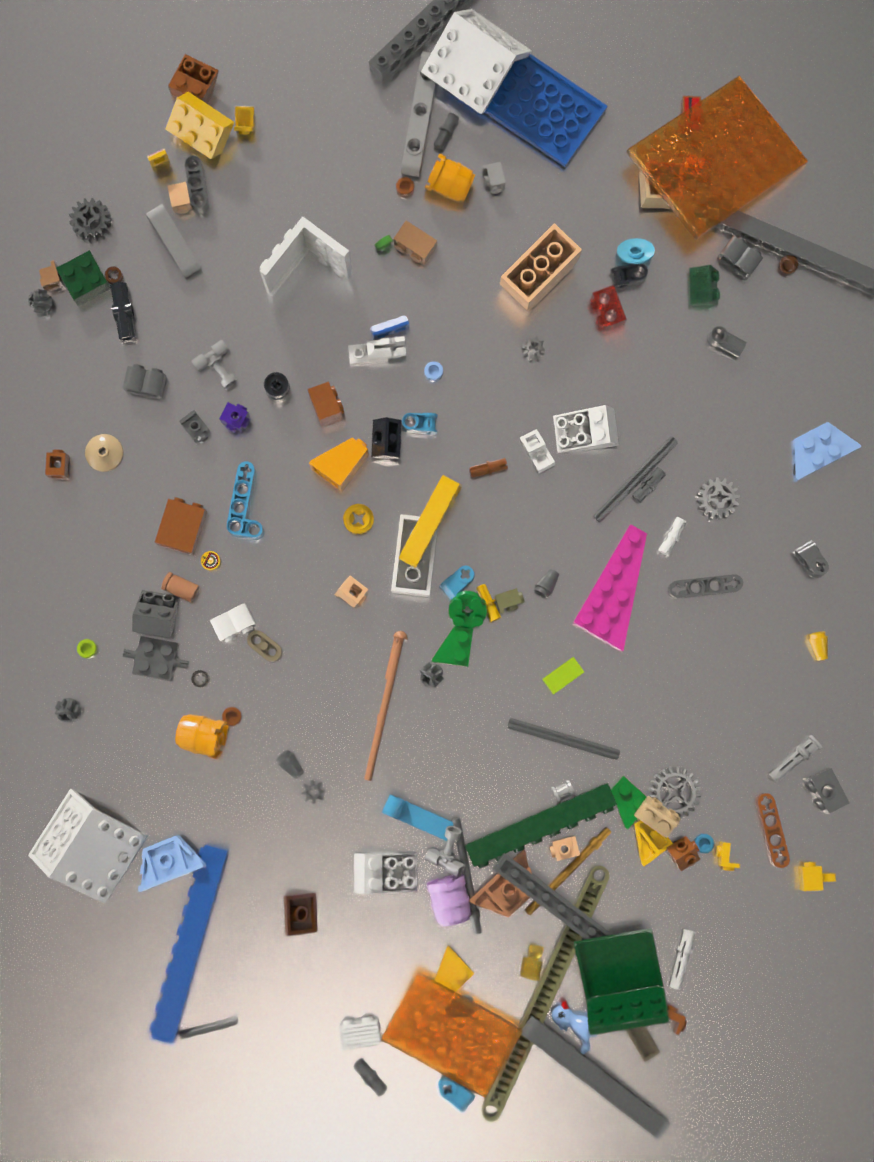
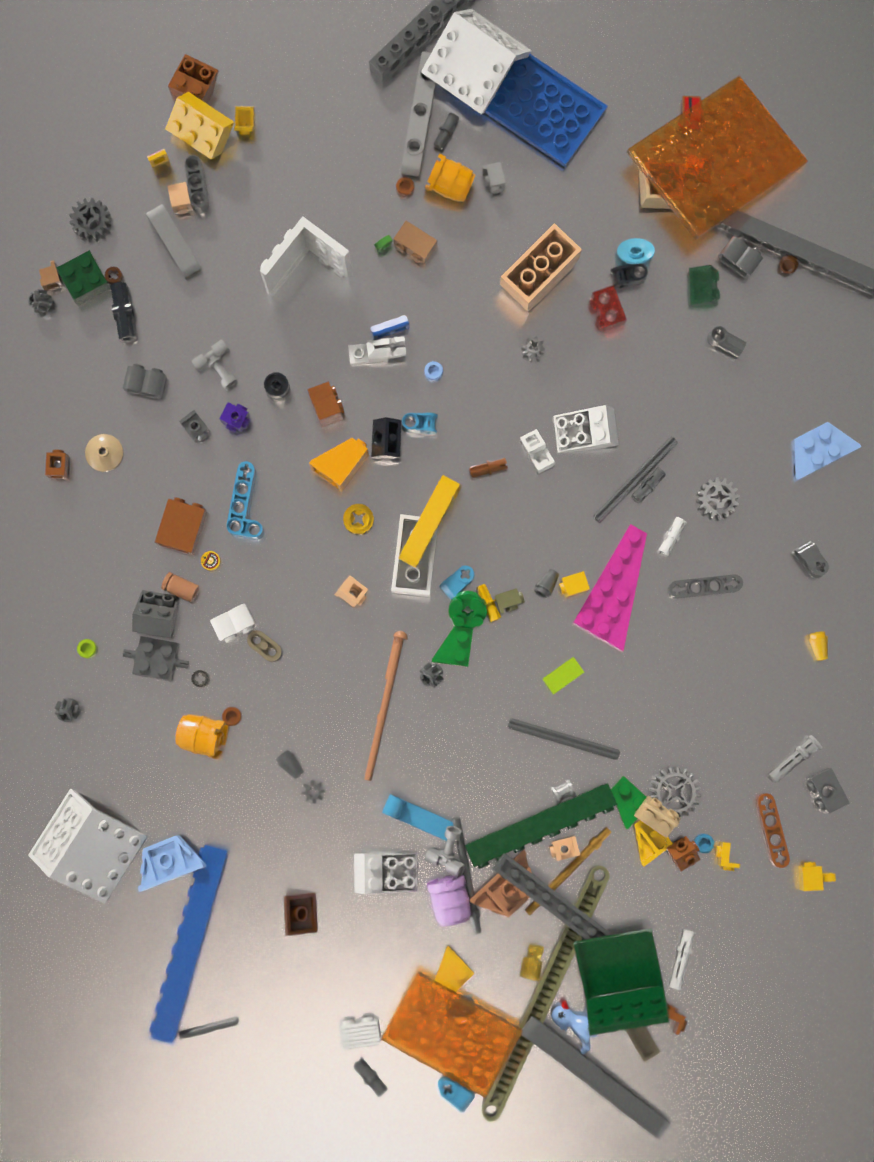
none -> yellow brick [559,571,590,598]

